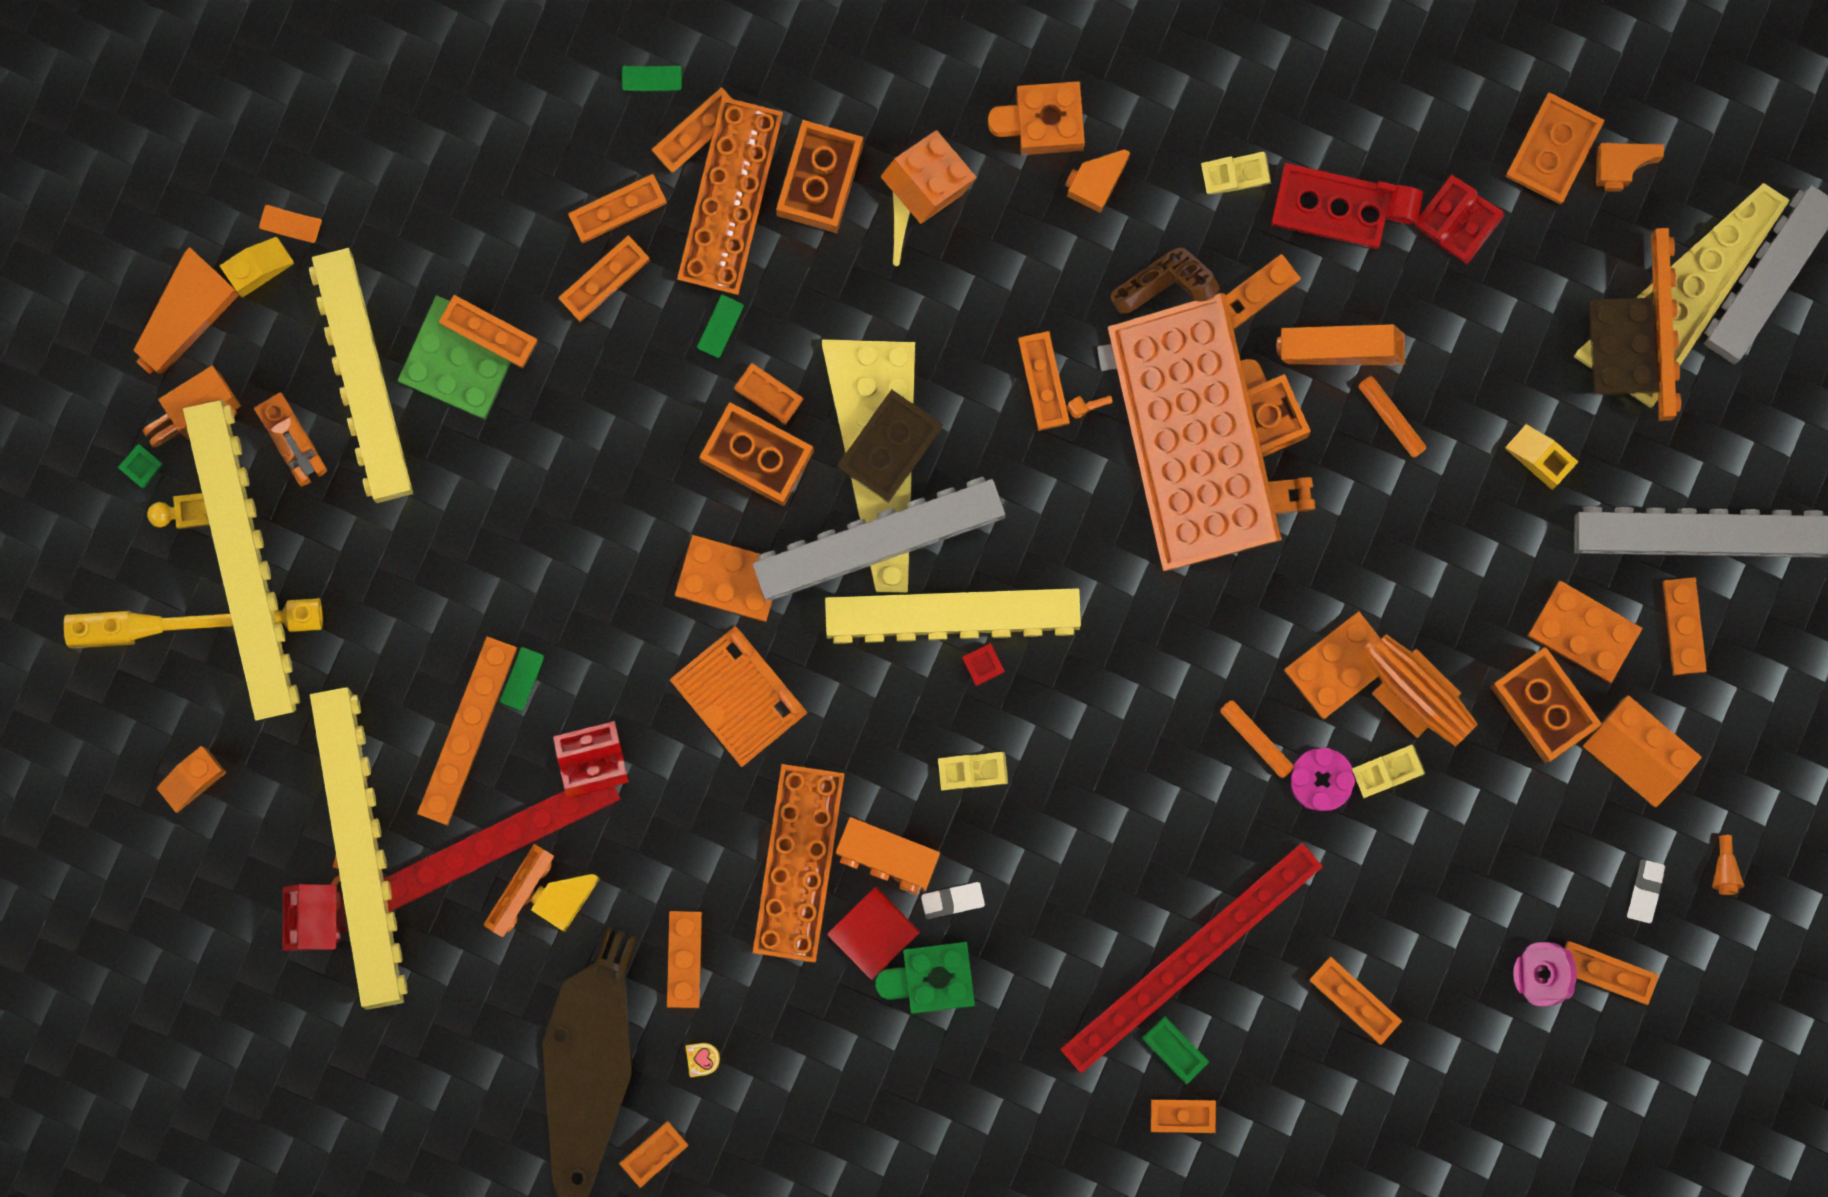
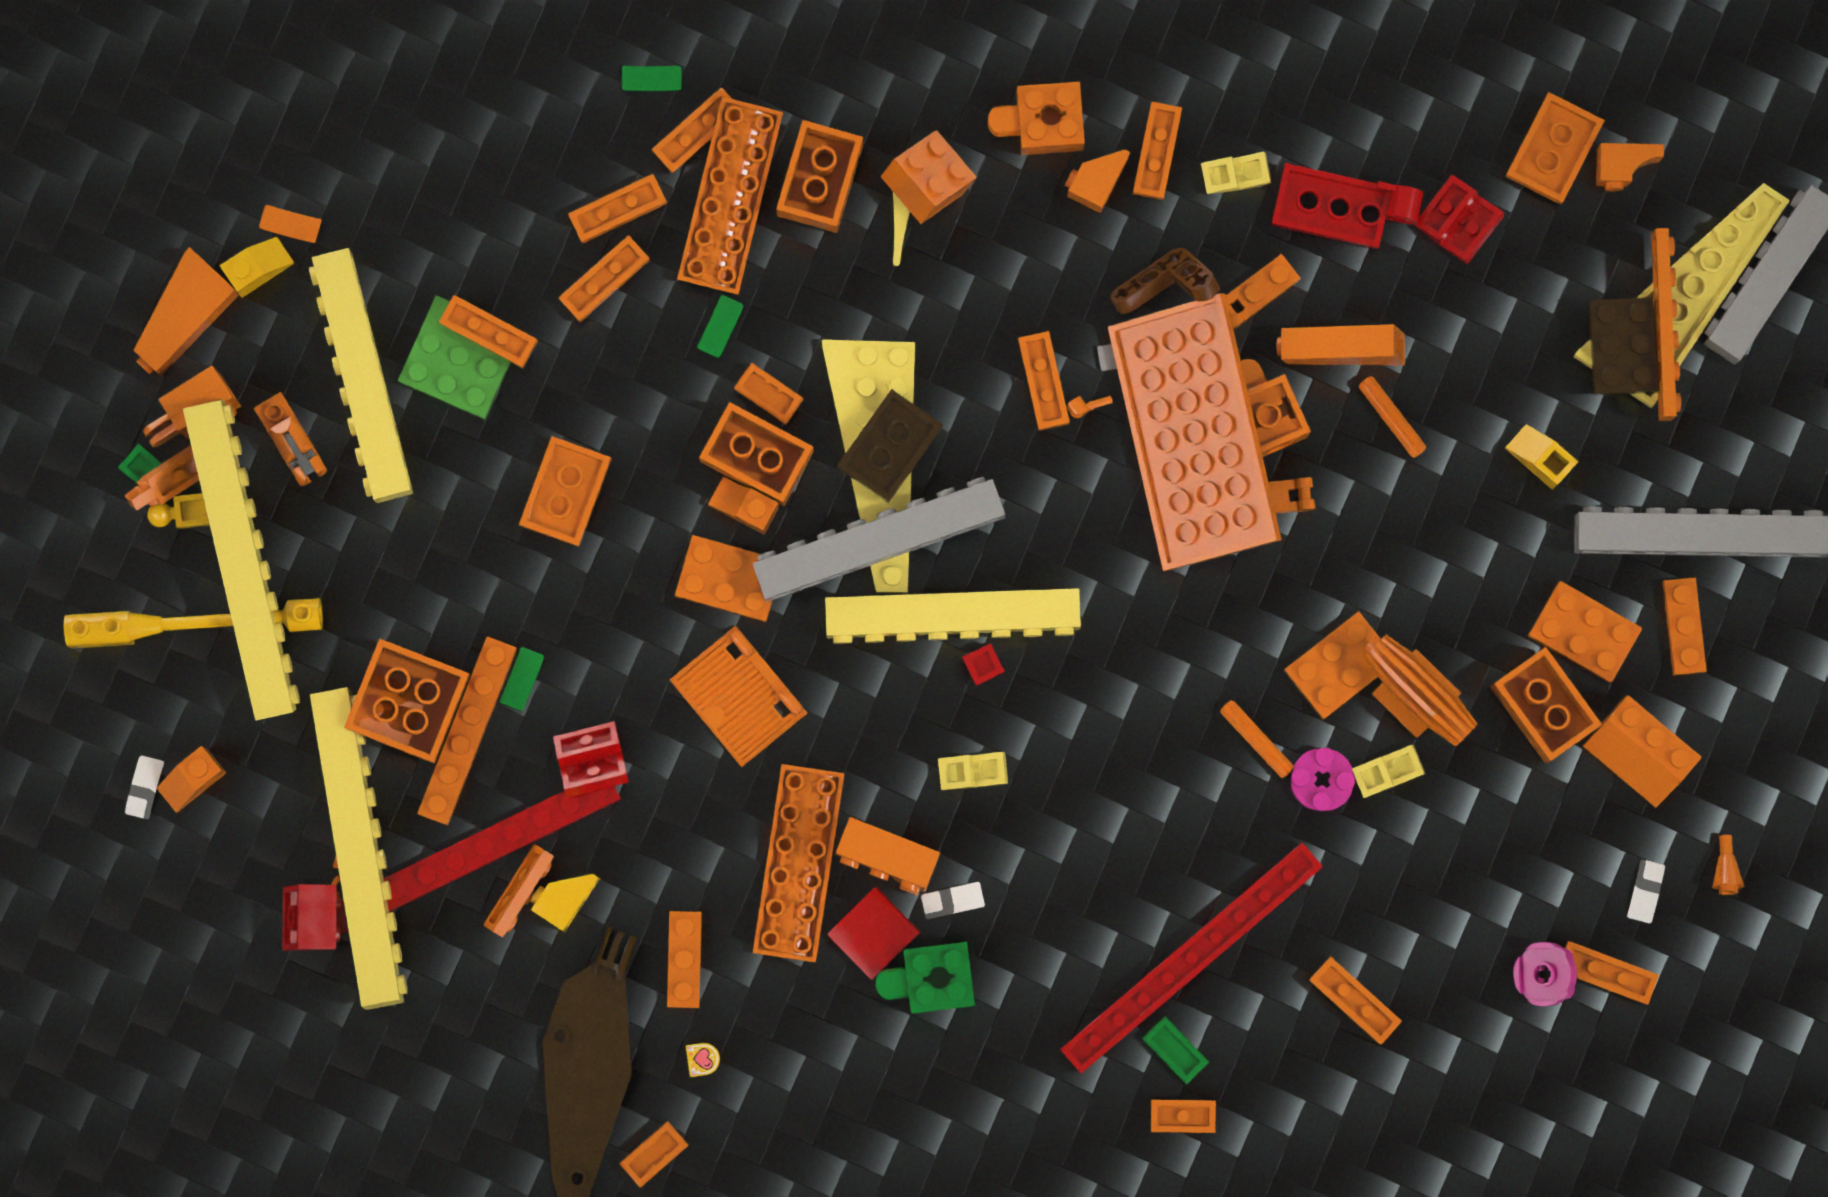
none -> orange hinge [124,445,199,510]
none -> white sticker [125,756,164,819]
none -> orange slope [344,638,470,764]
none -> orange plate [519,436,612,547]
none -> orange arch [708,477,779,535]
none -> orange plate [1133,102,1182,201]

